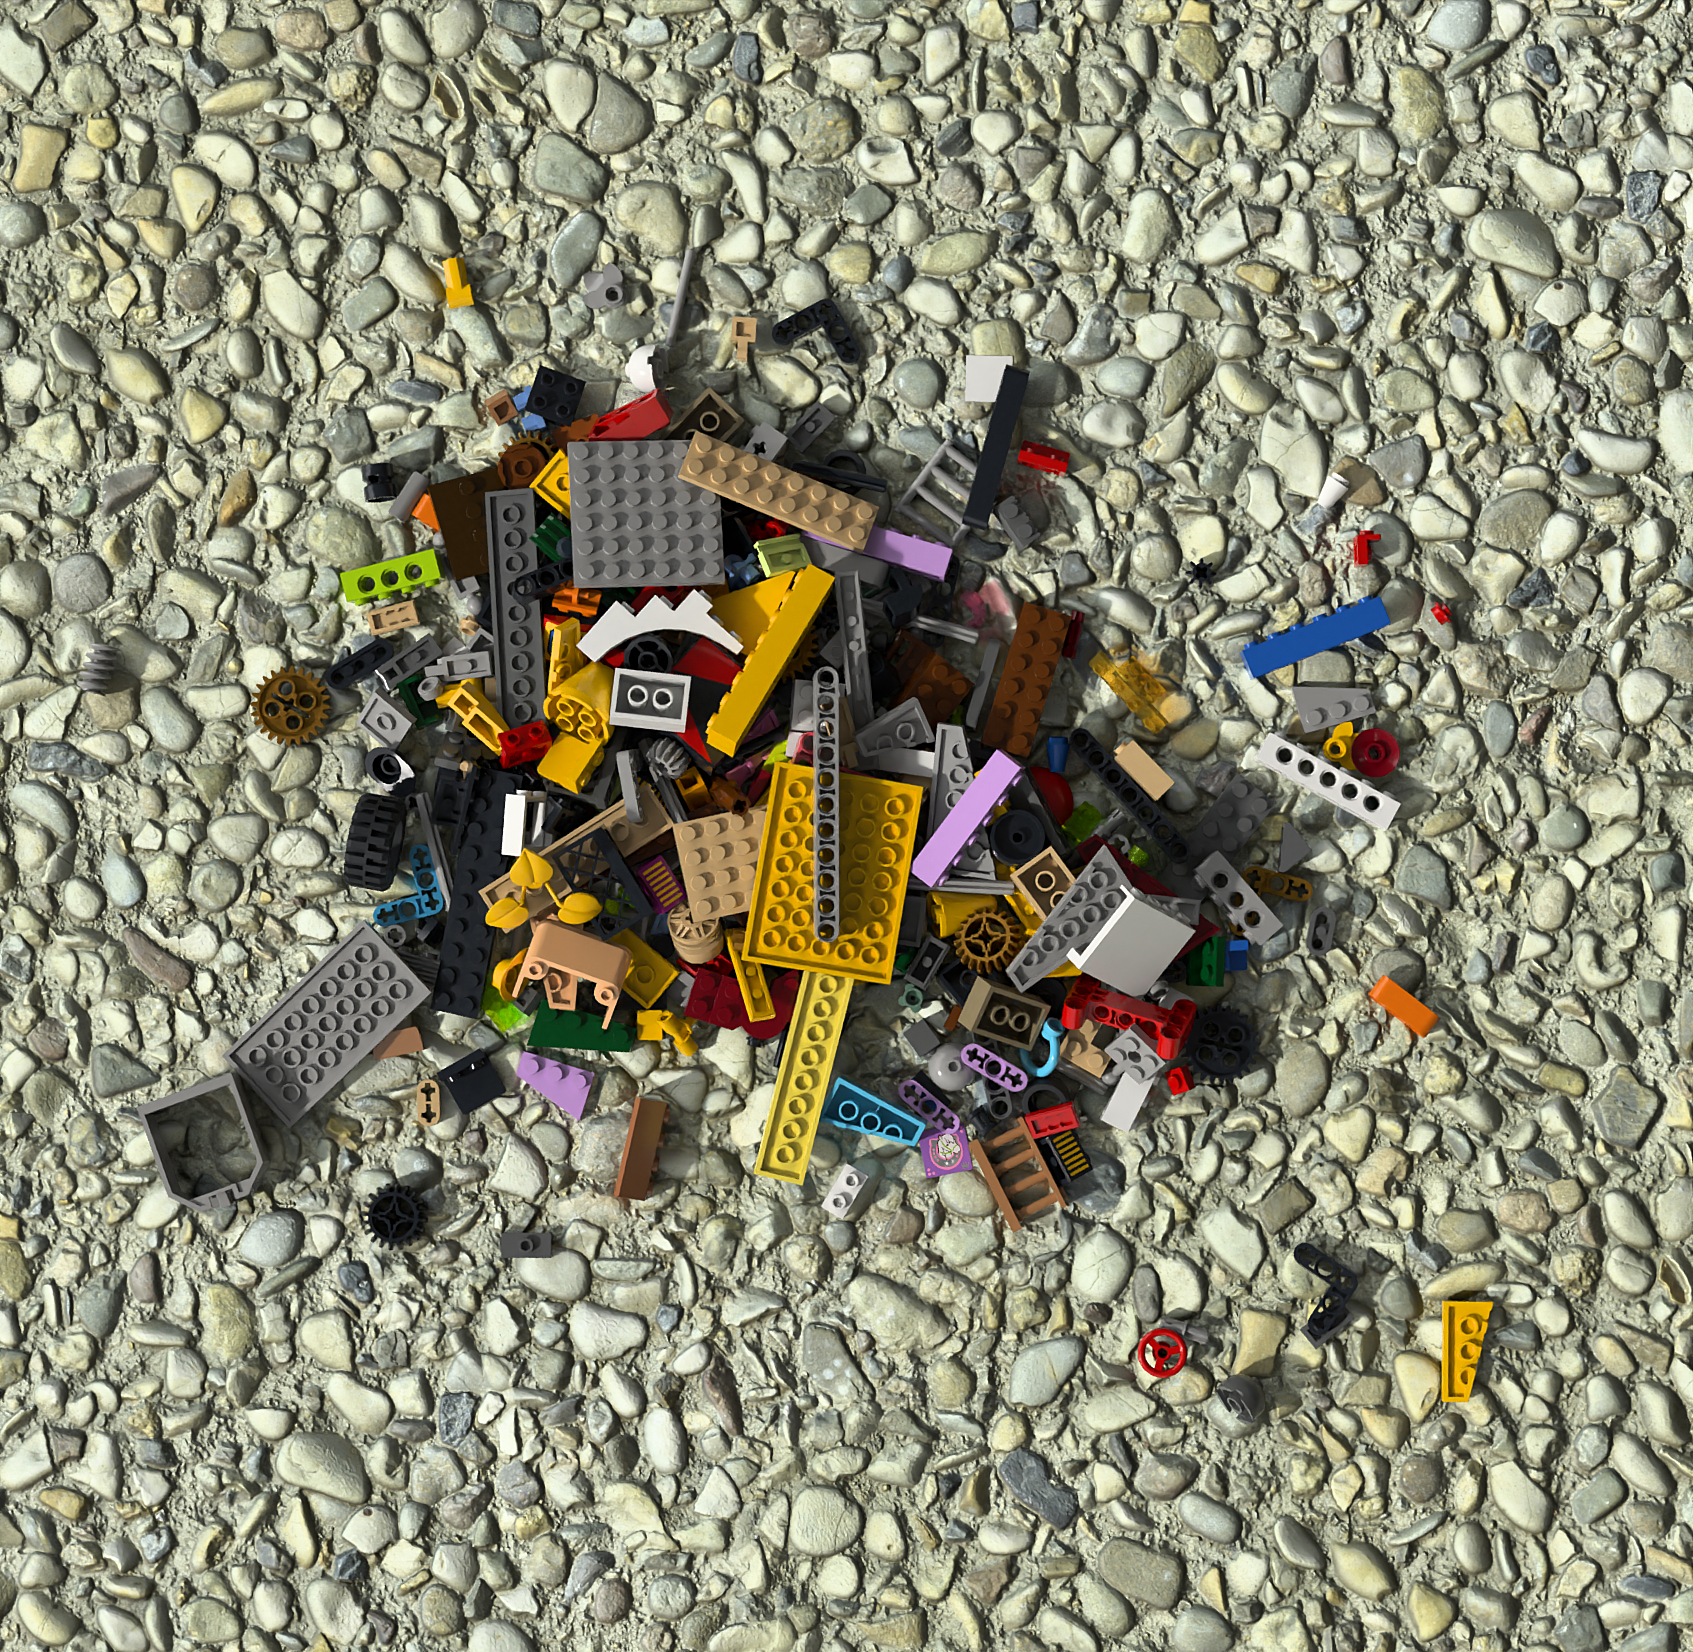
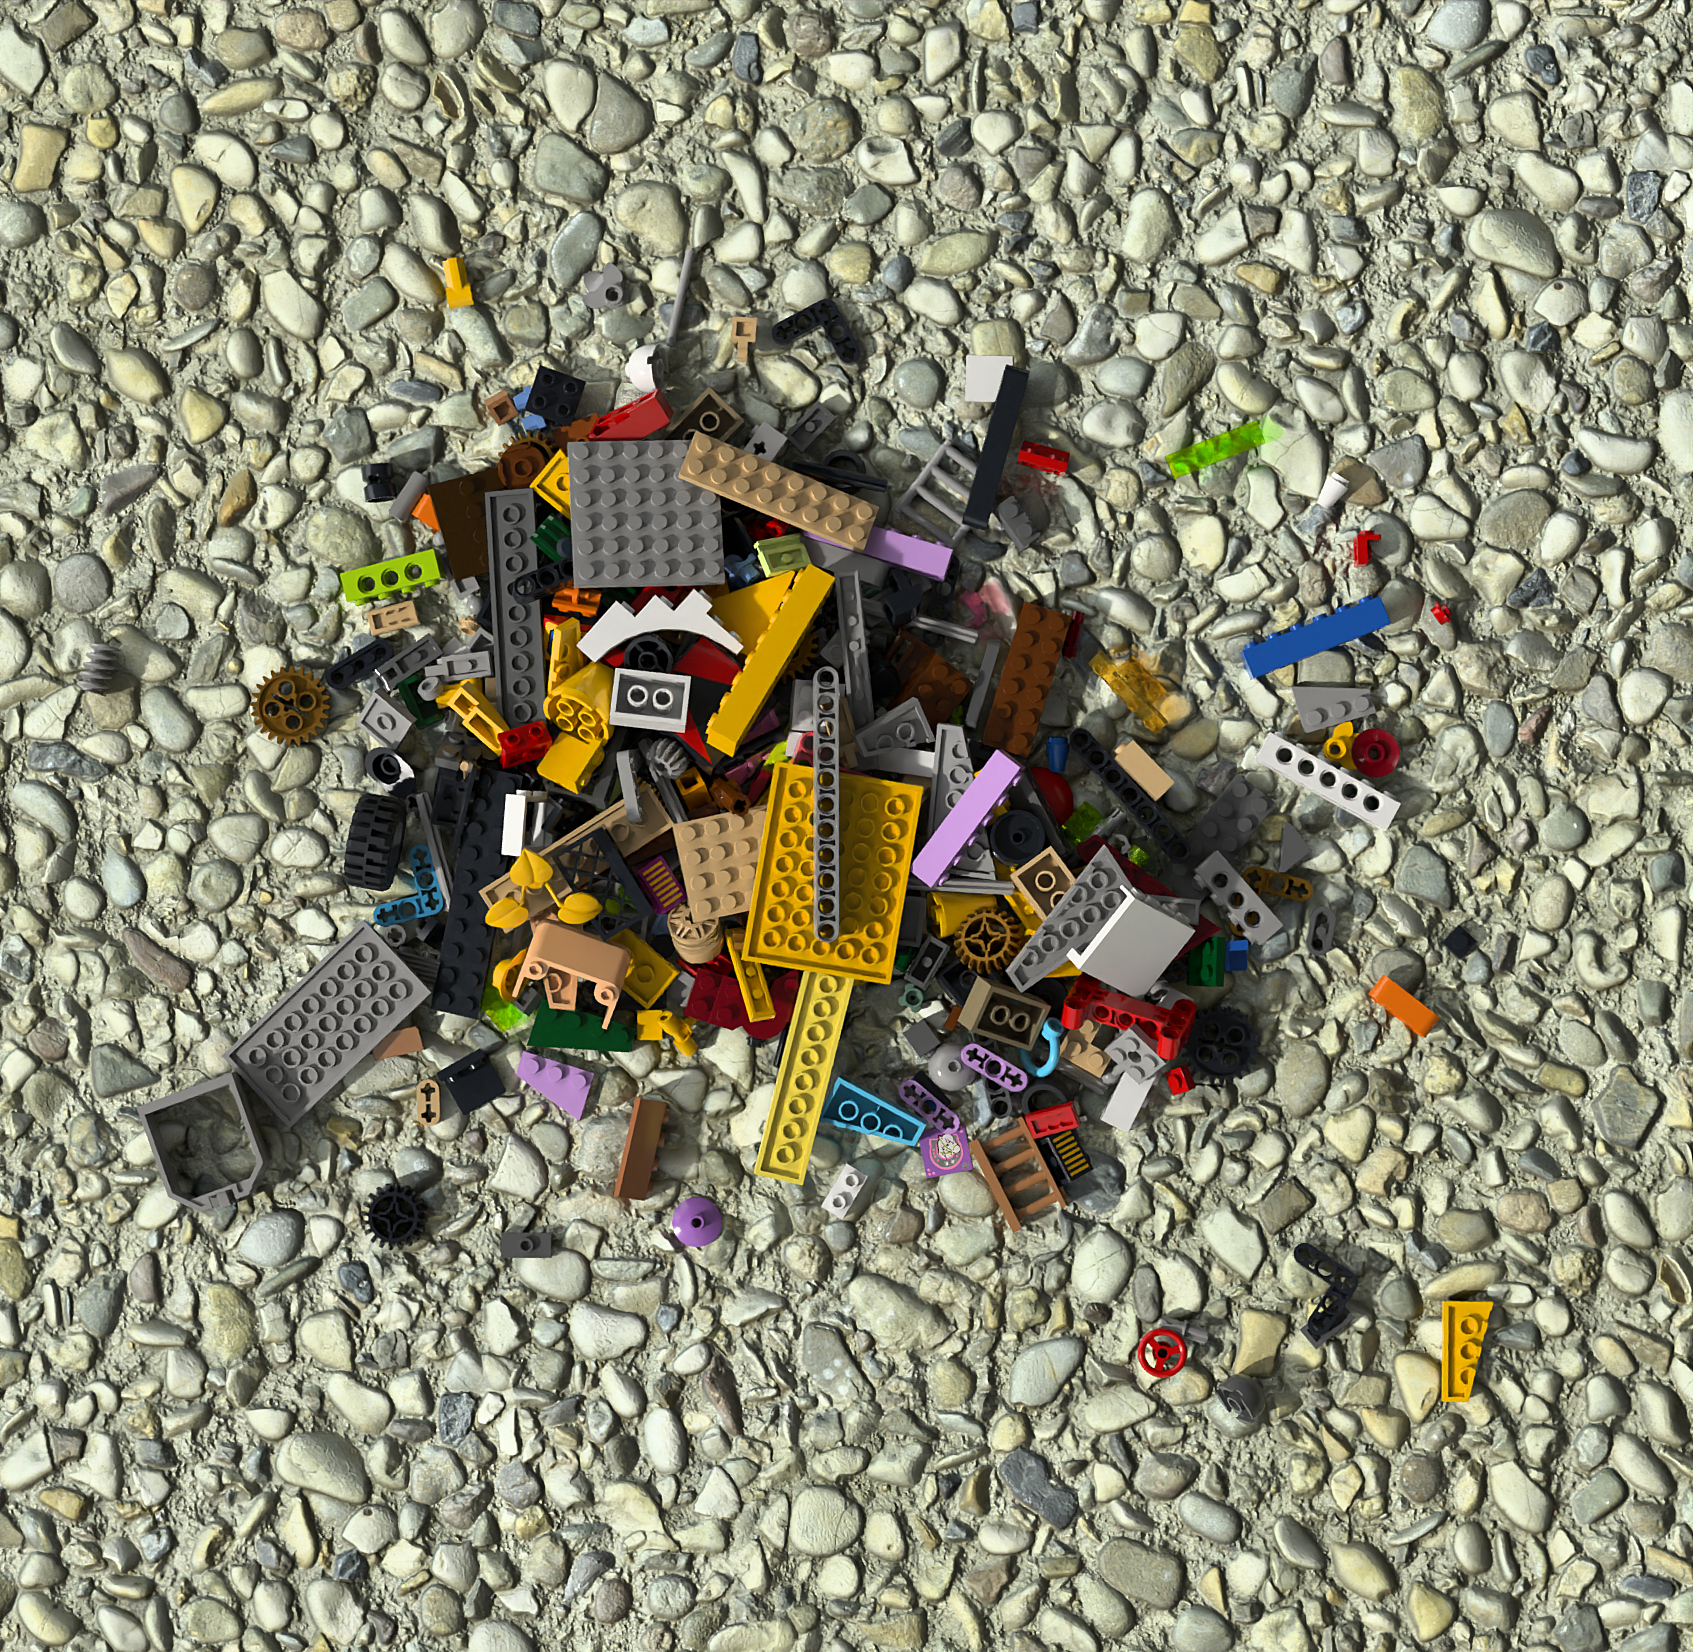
black bush [965,1105,997,1138] -> none
black gear [1185,558,1216,590] -> none
none -> medium lavender dish [672,1197,722,1247]
none -> clear neon green plate [1164,420,1266,480]
none -> black plate [1441,925,1477,960]

